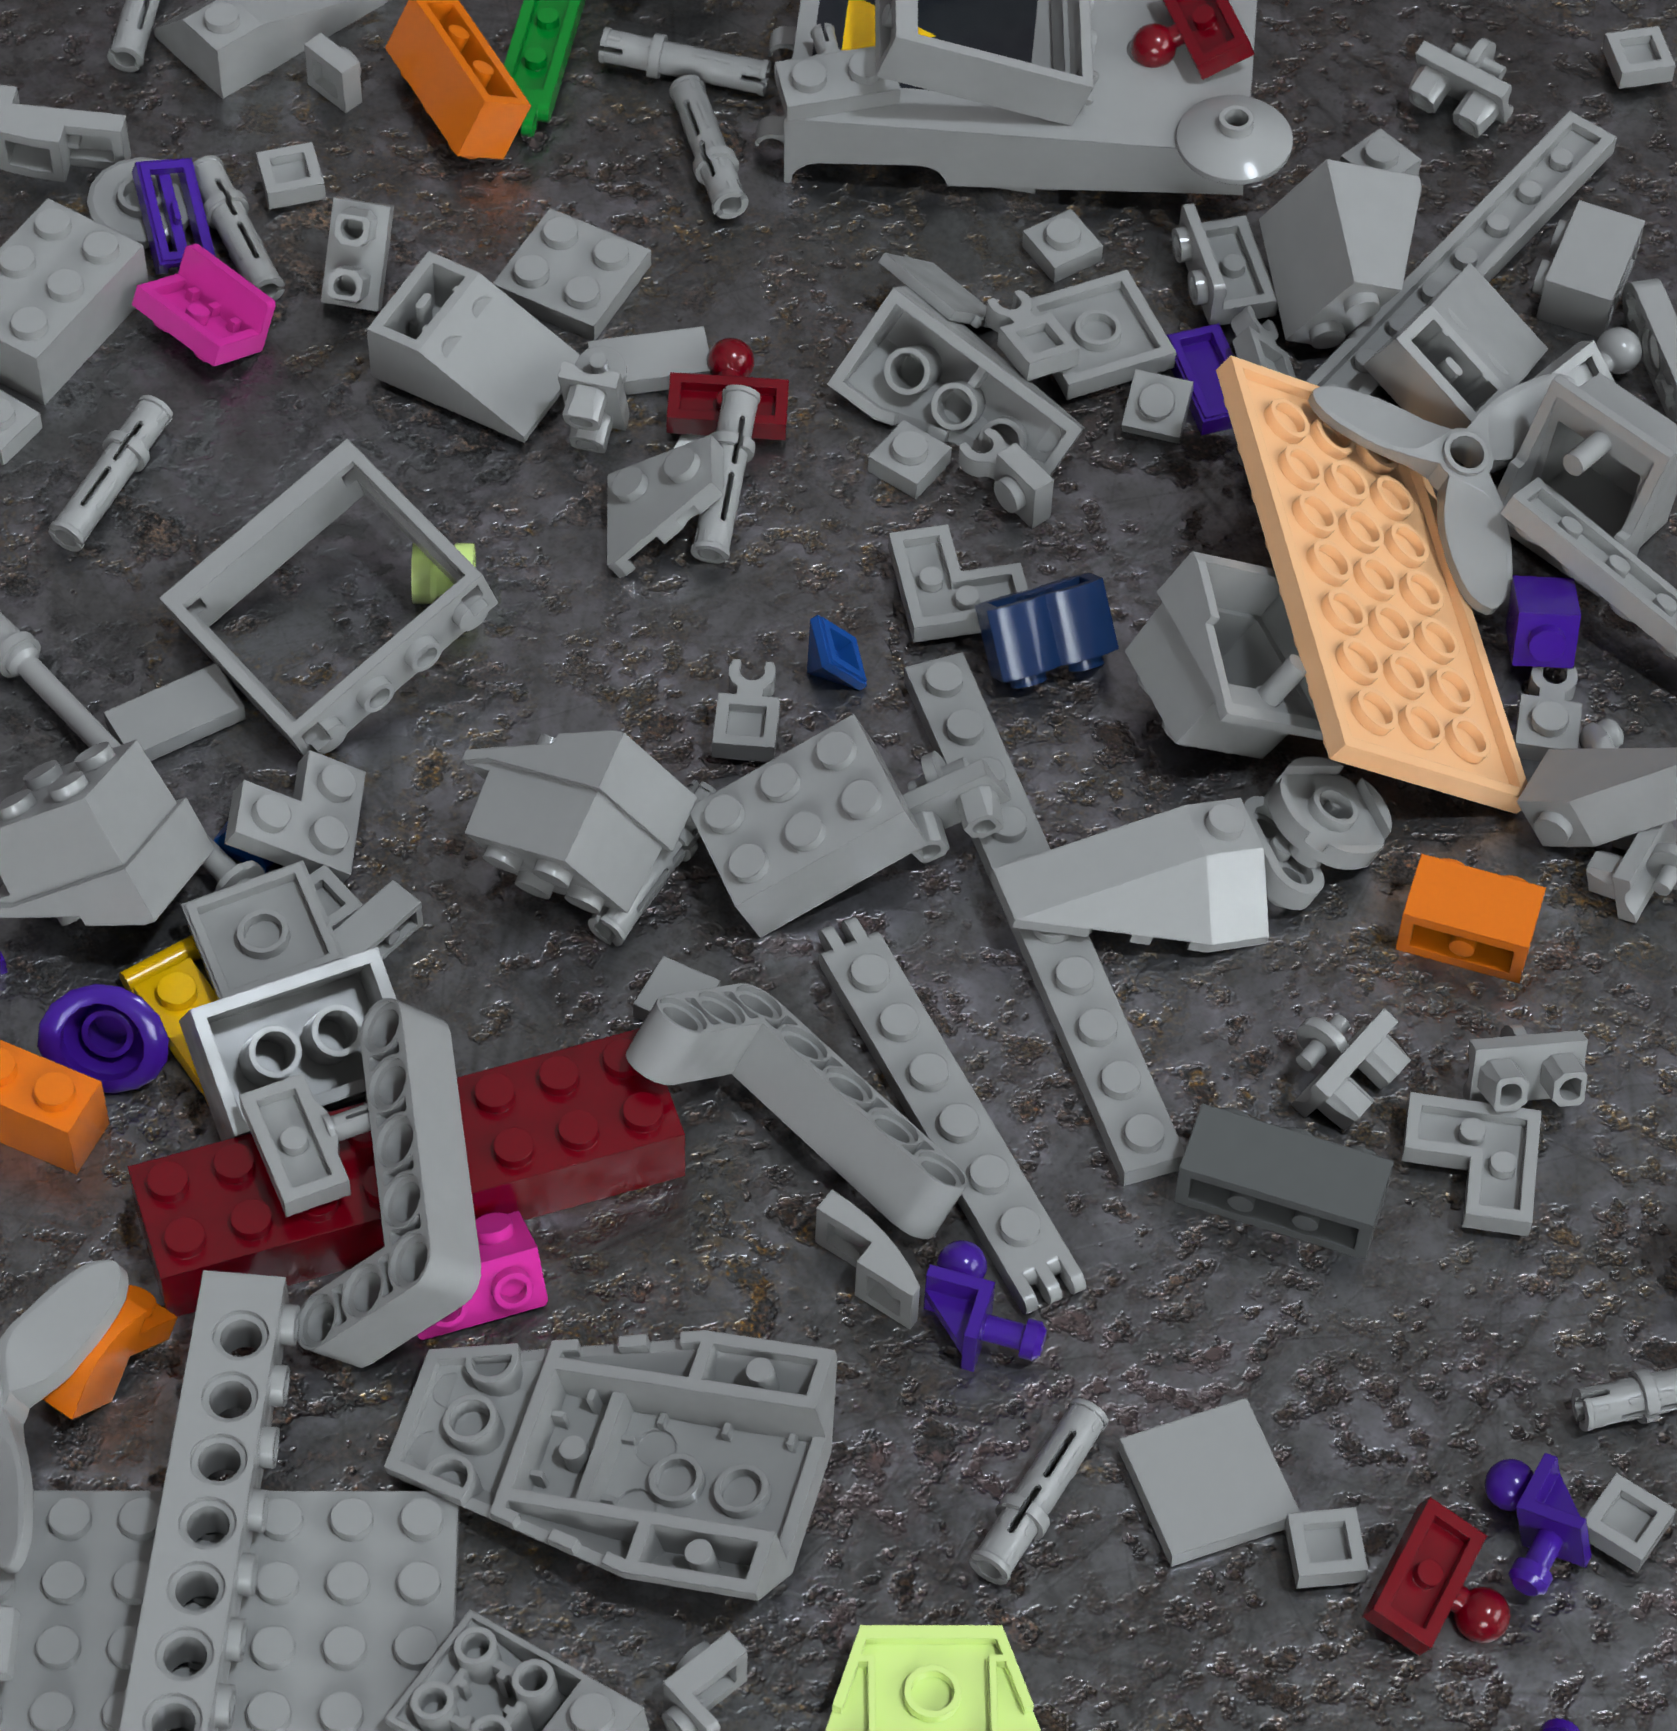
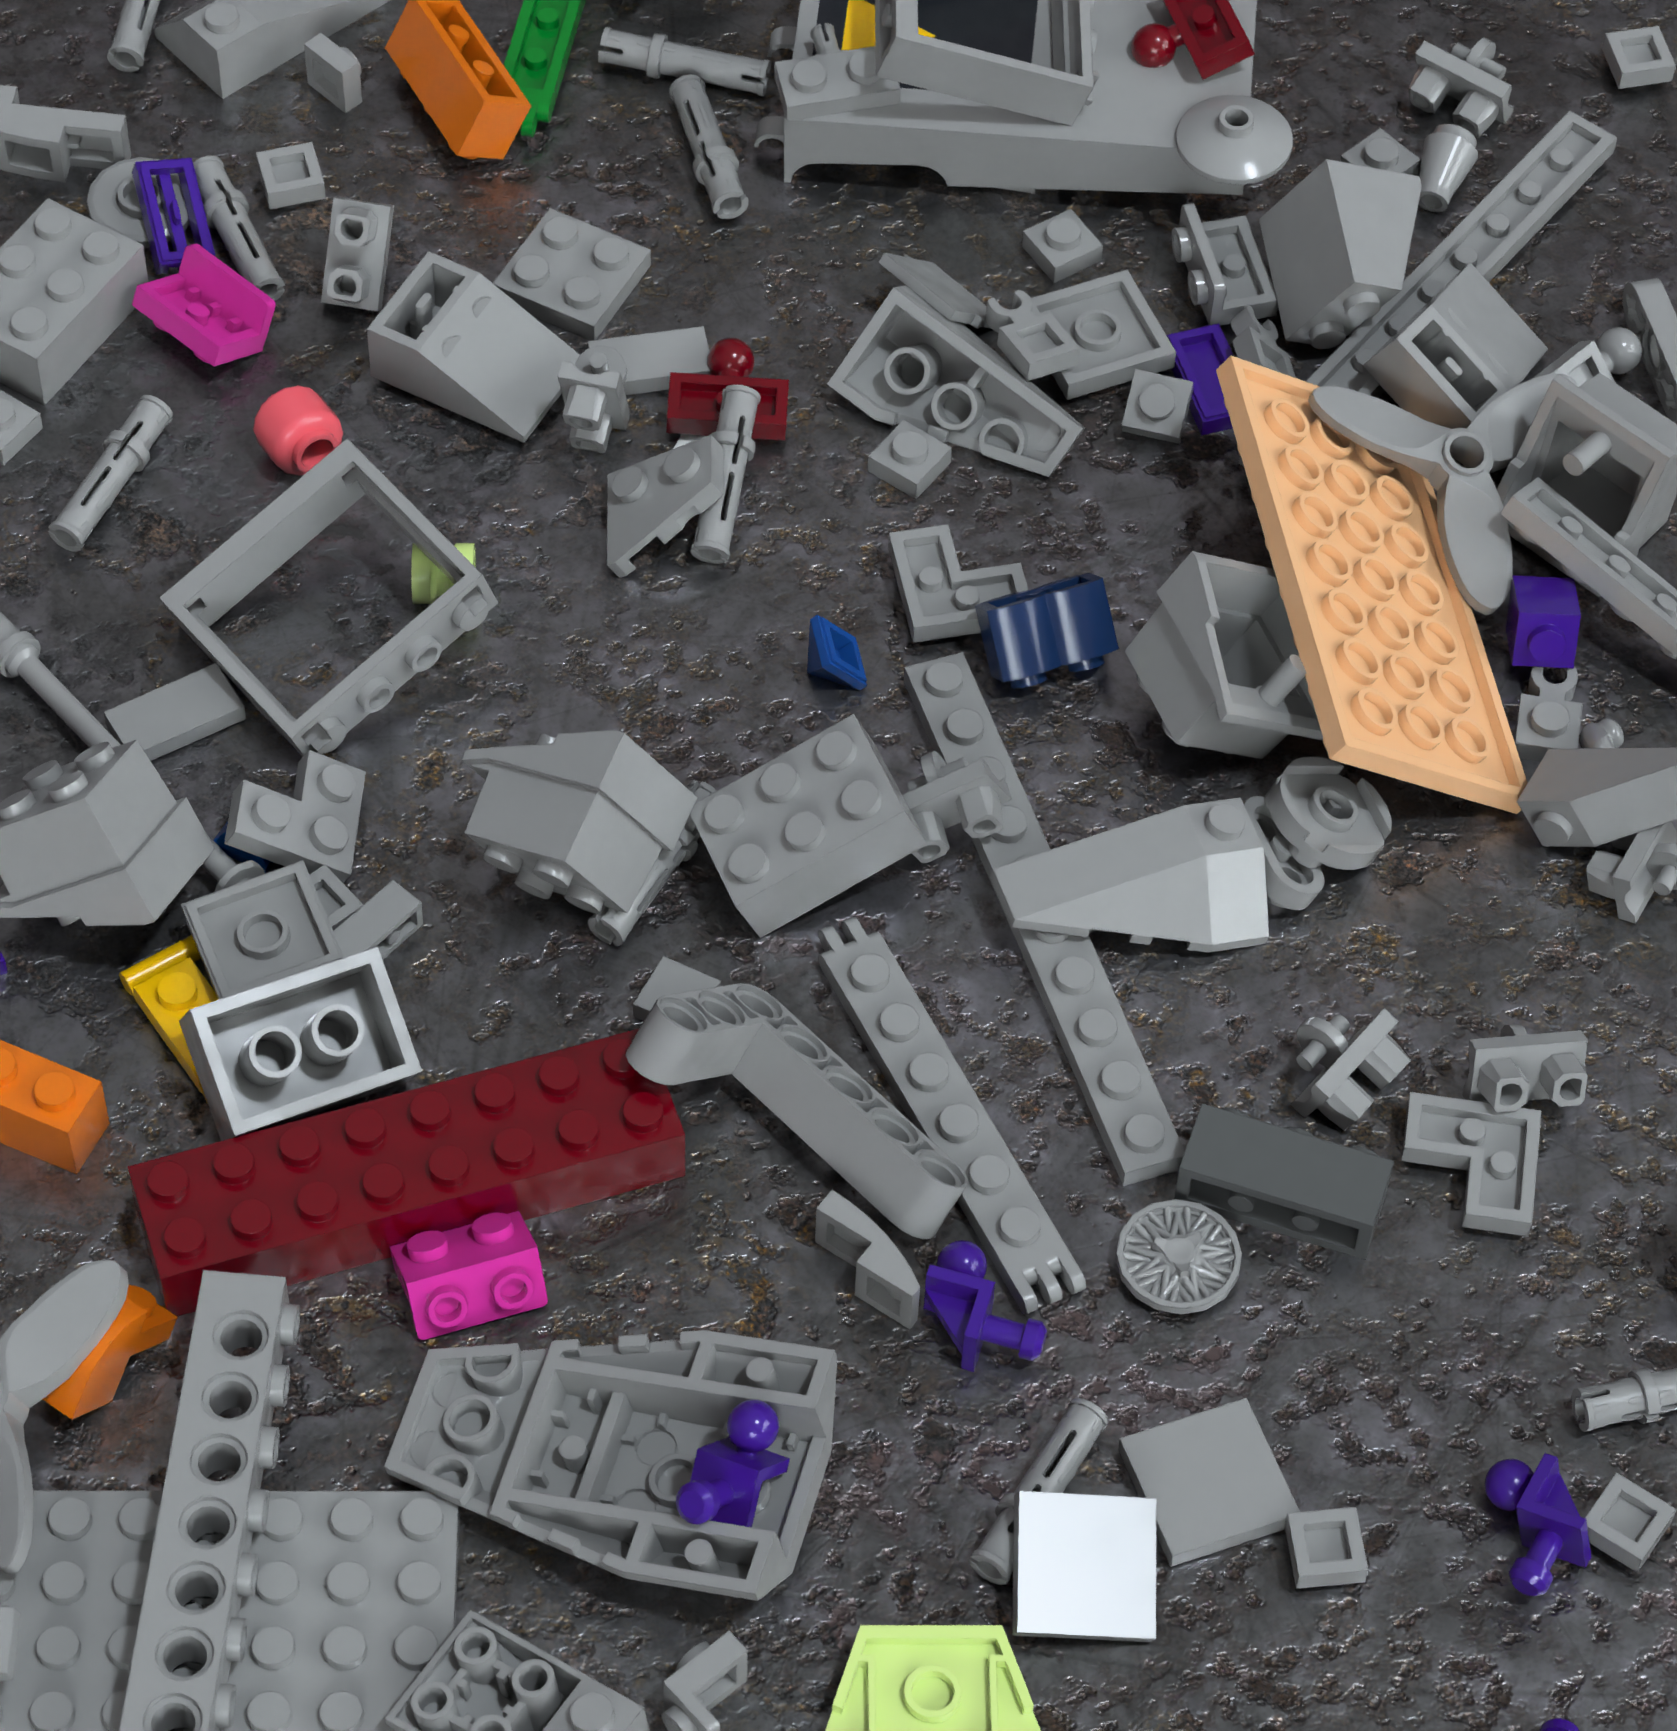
dark purple hat [37,984,169,1093] -> none
light grey plate [239,1073,371,1217] -> none
light grey beam [297,998,481,1368] -> none
light grey plate [712,659,780,762] -> none
light grey plate [958,428,1054,529] -> none
dark red plate [1361,1497,1510,1656] -> none
orange brick [1395,853,1546,984] -> none
light grey brick [1532,200,1645,338] -> none
none -> coral head [253,385,343,476]
none -> dark purple piece [676,1399,790,1527]
none -> tile [1012,1491,1156,1642]
none -> light grey wheel [1116,1199,1242,1315]
none -> light grey cone [1418,124,1478,212]

